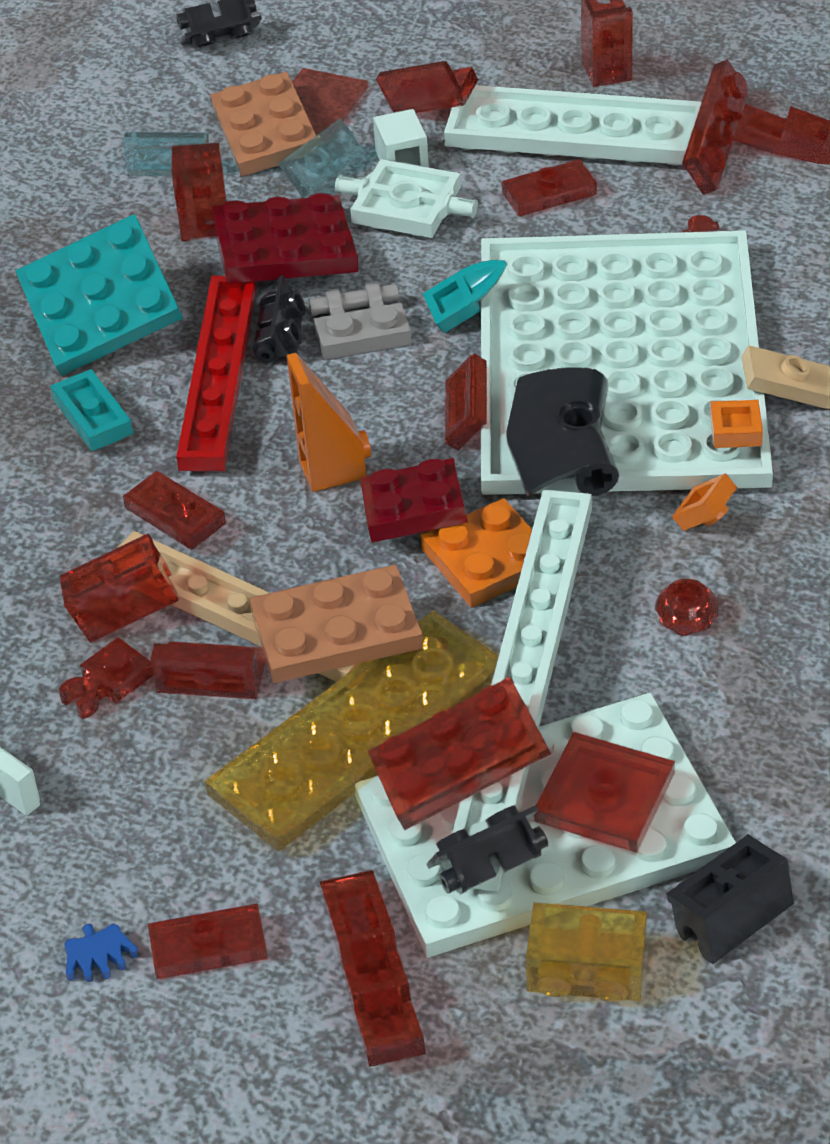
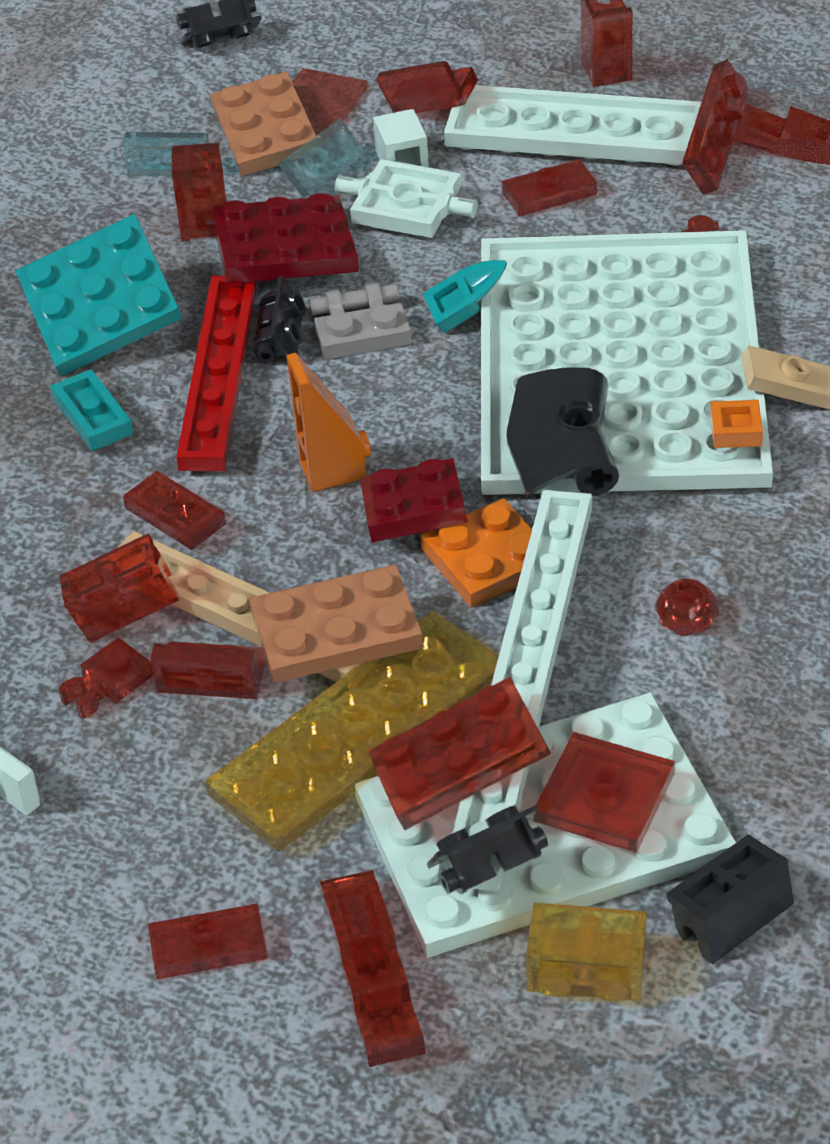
blue piece [65,923,139,982] -> none
clear red tile [445,354,487,451] -> none
orange plate [672,473,738,531] -> none

